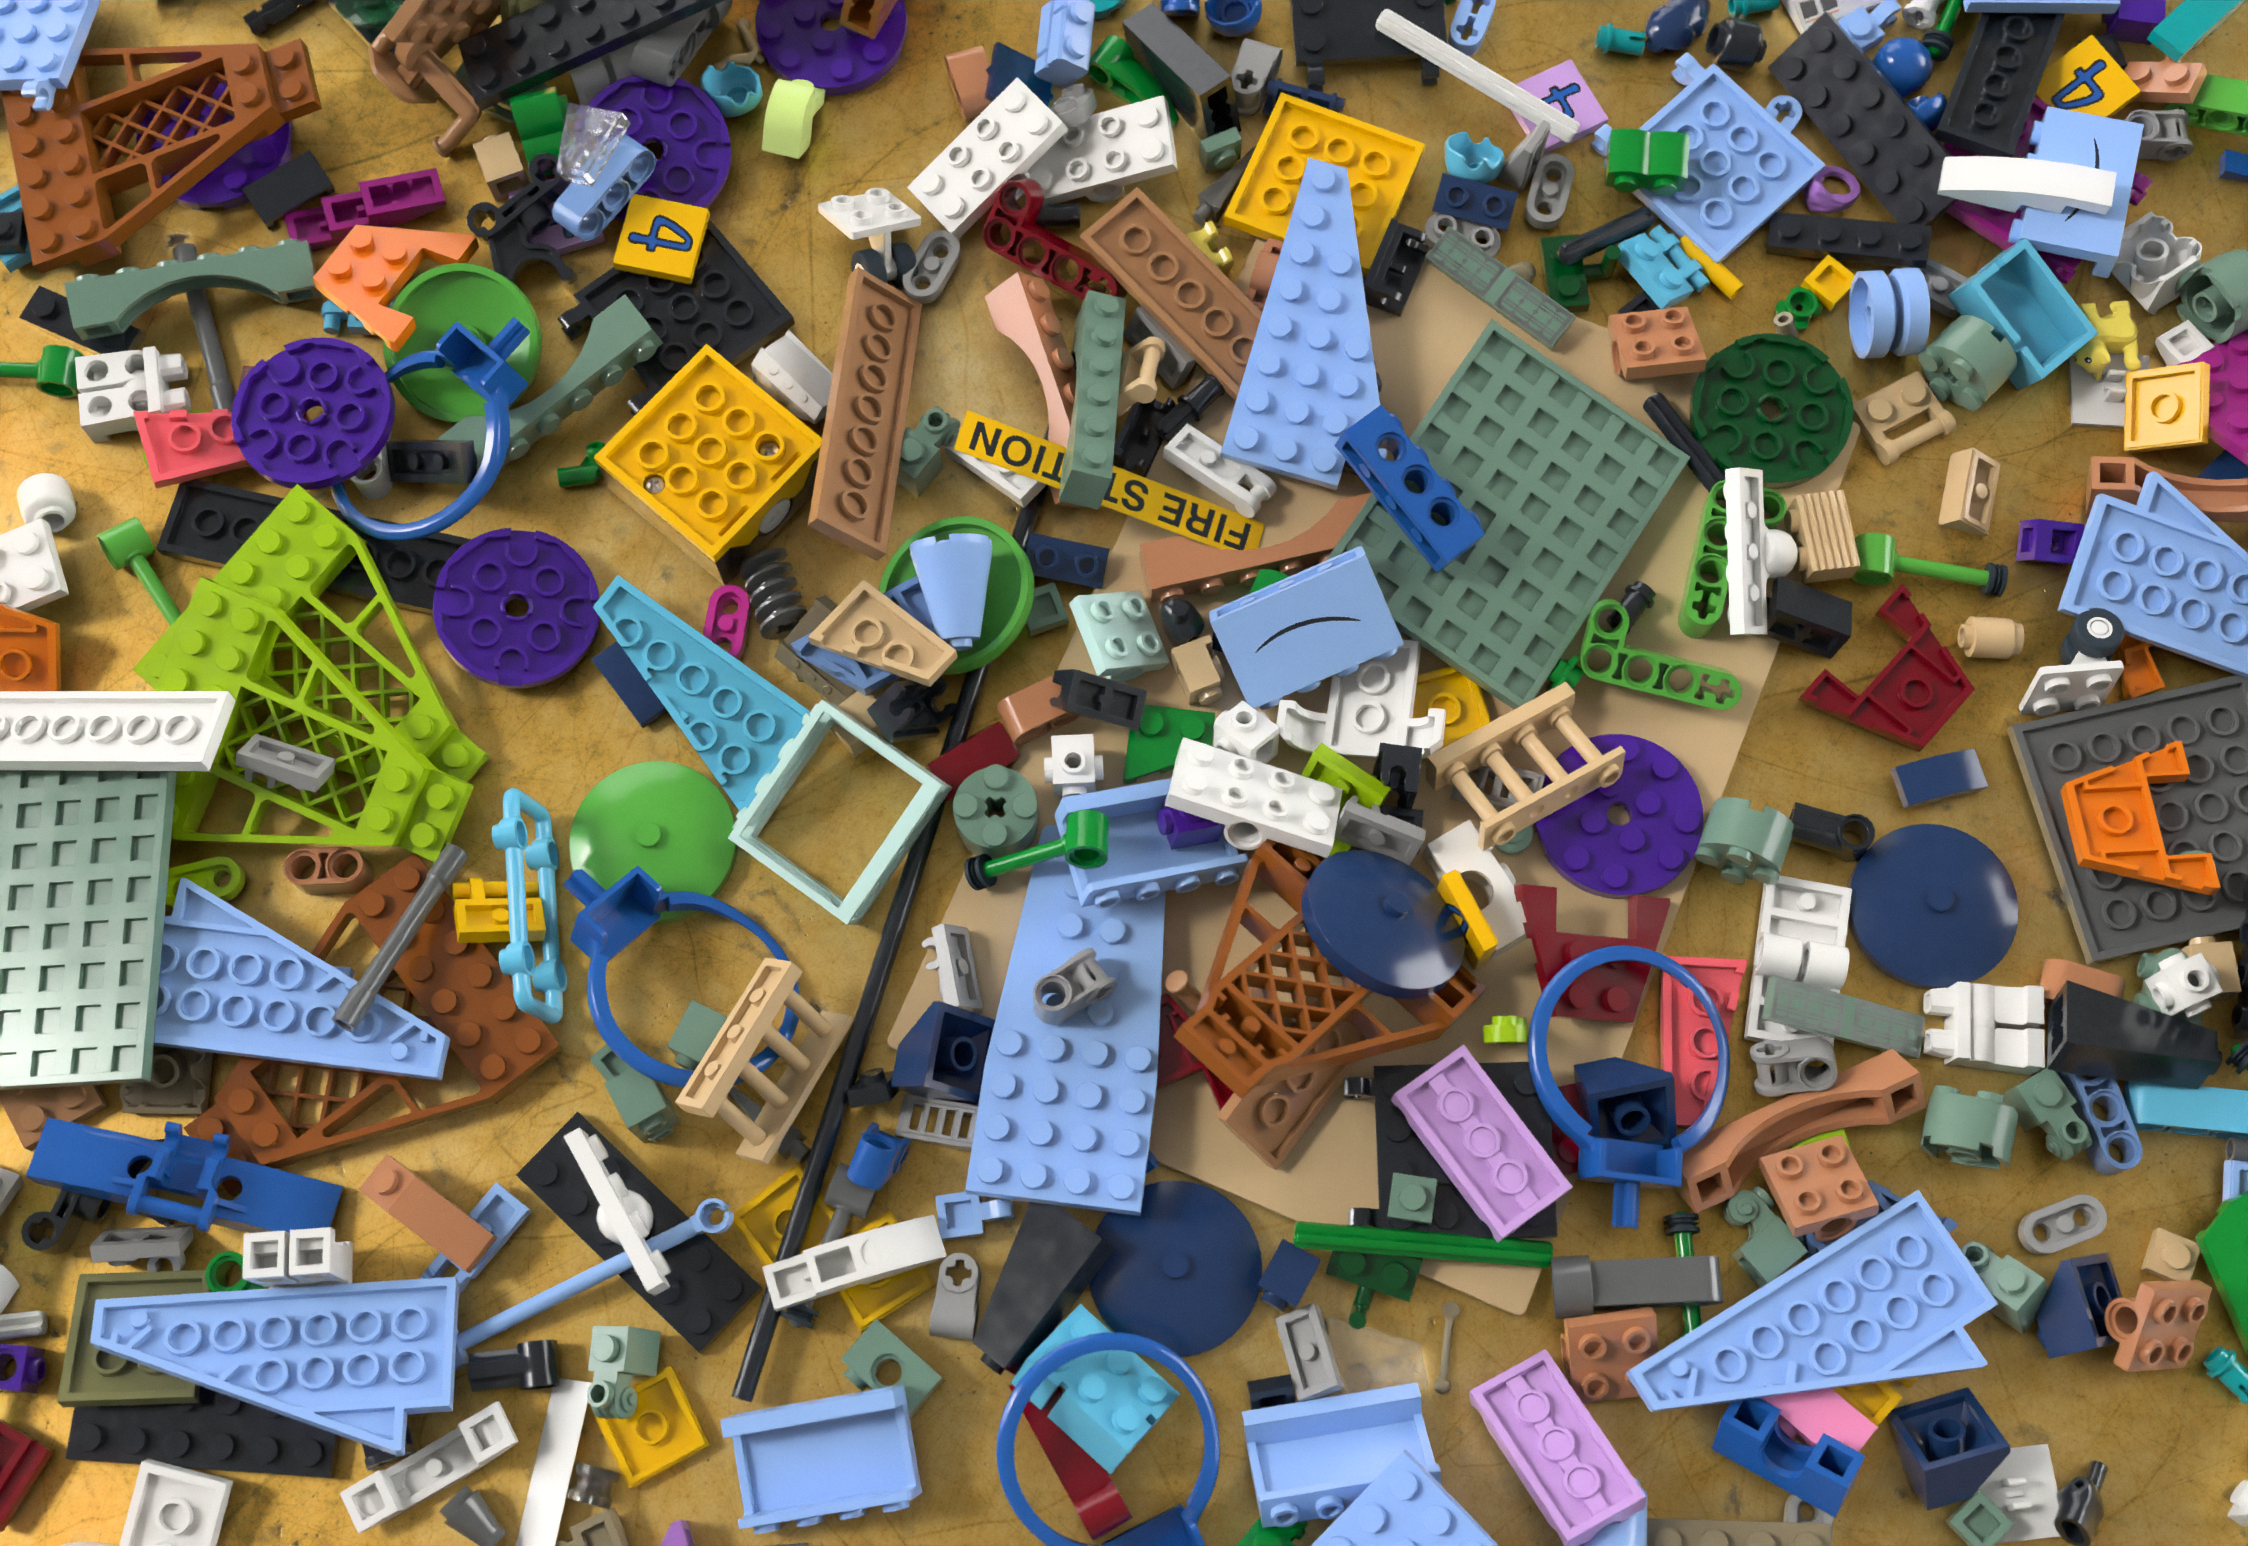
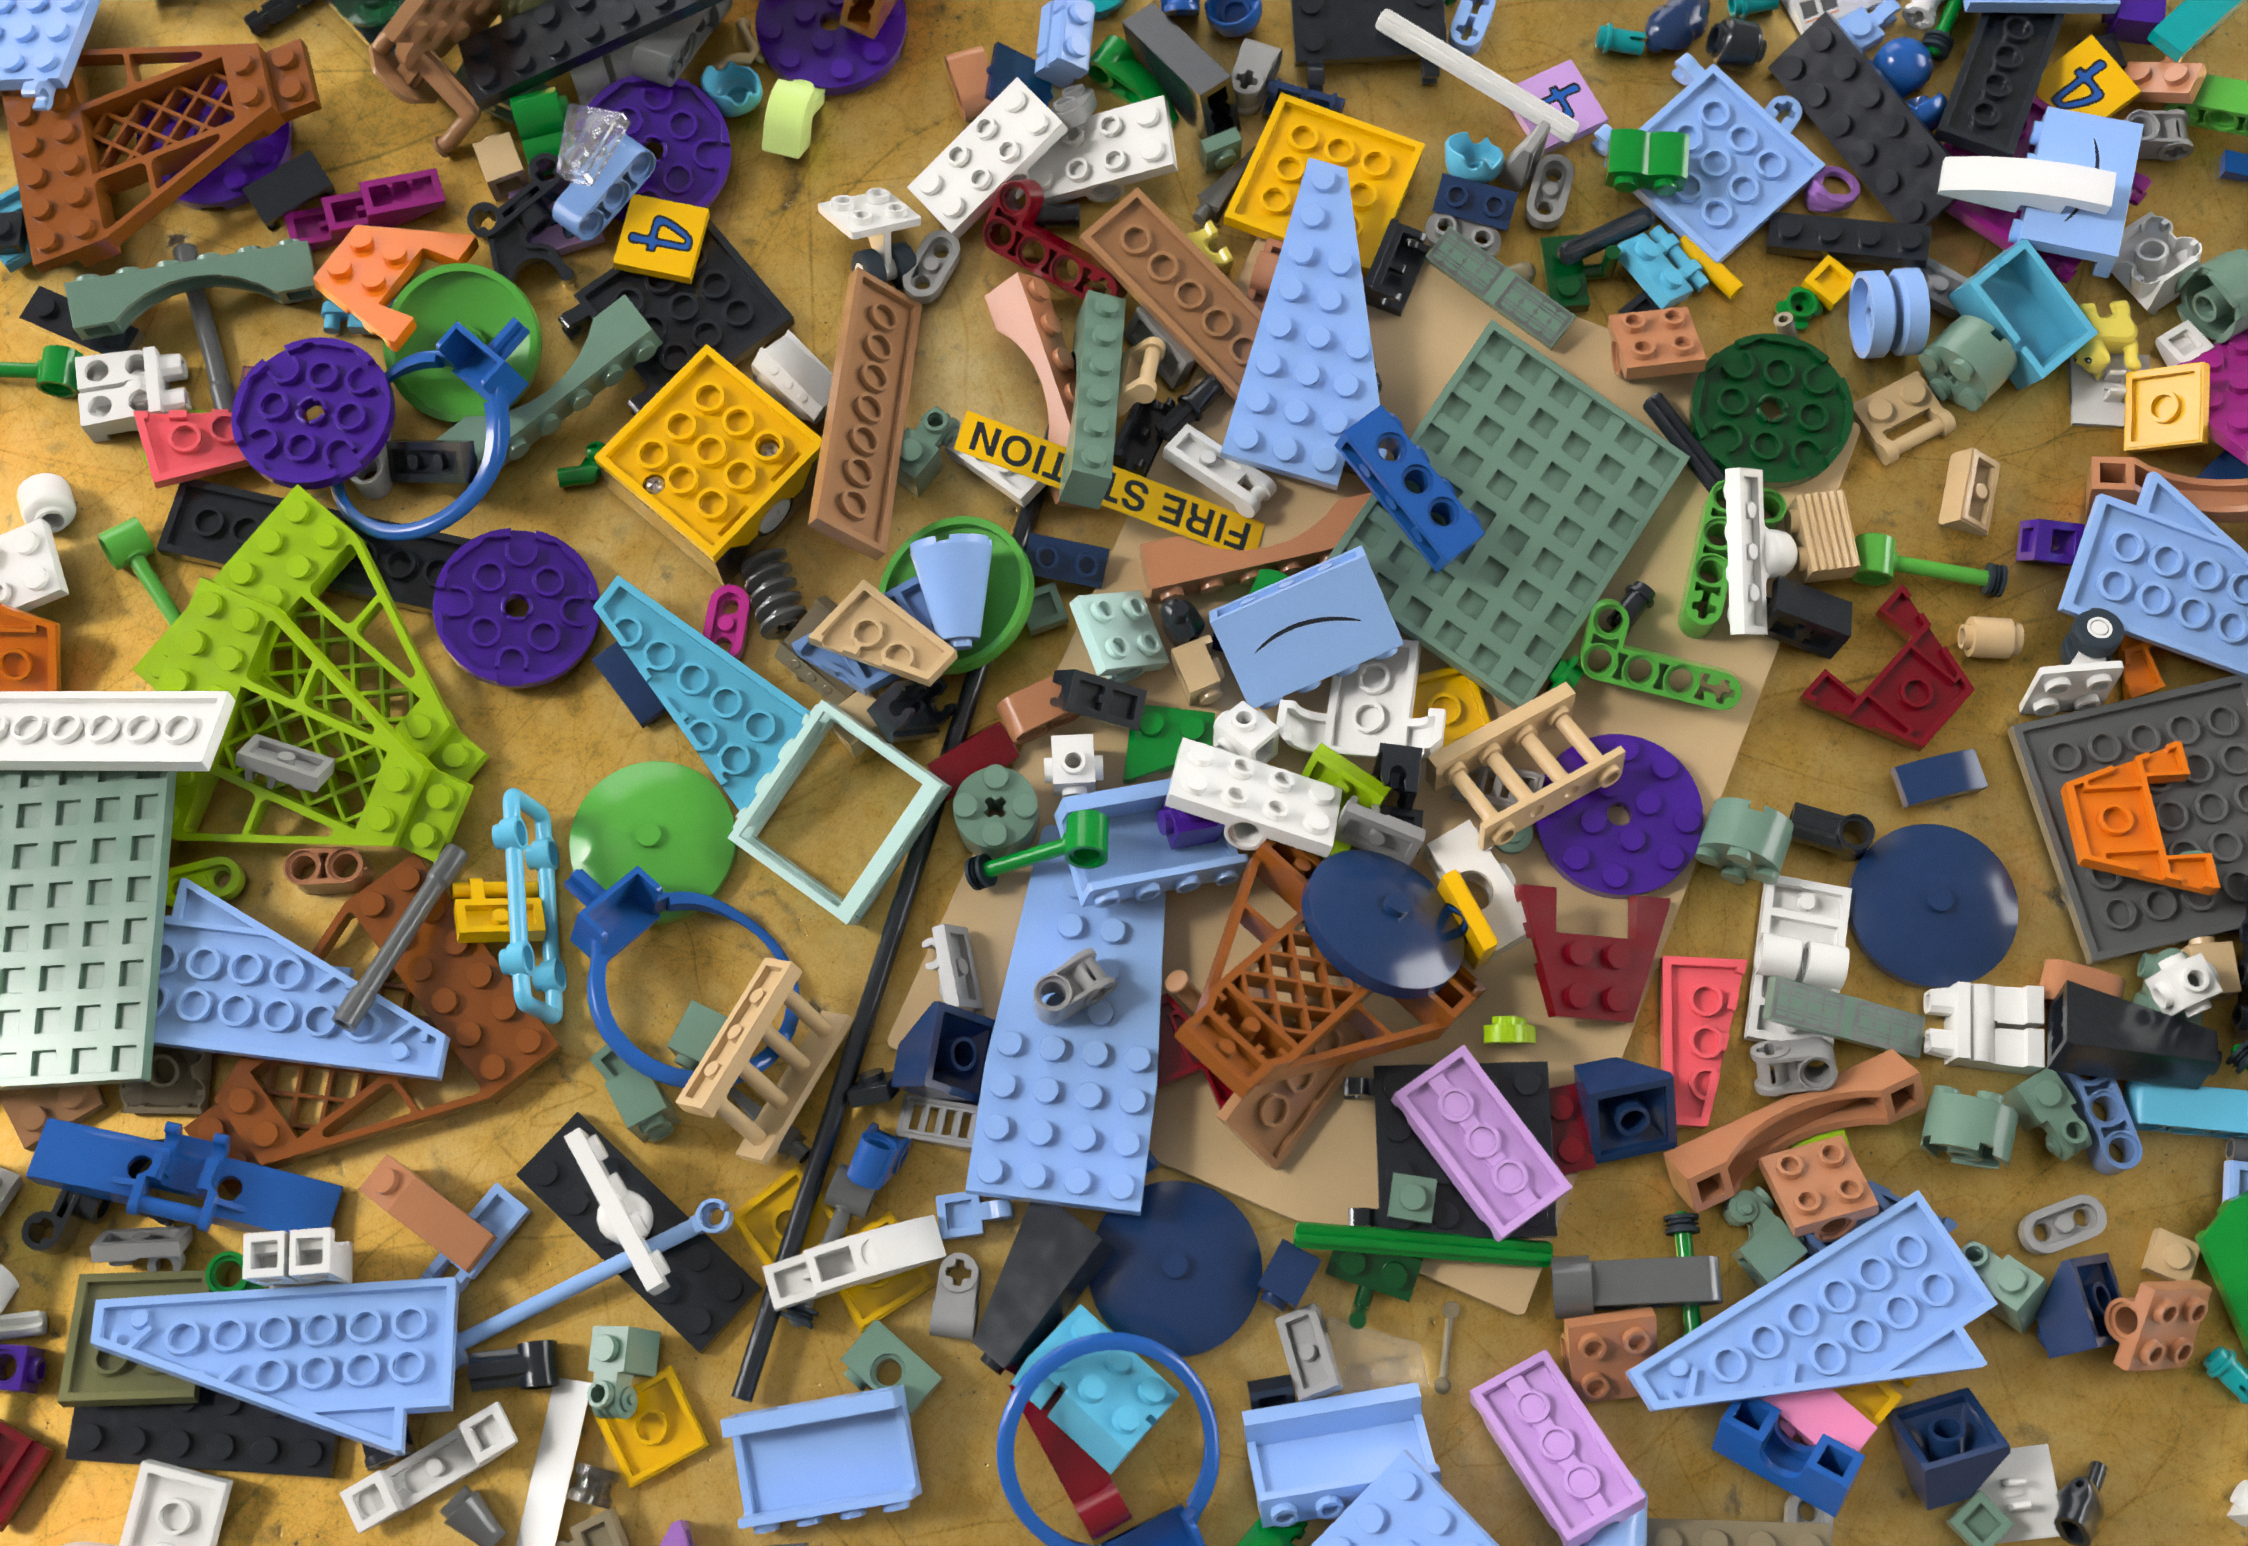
blue brick [1528,946,1730,1229] -> none

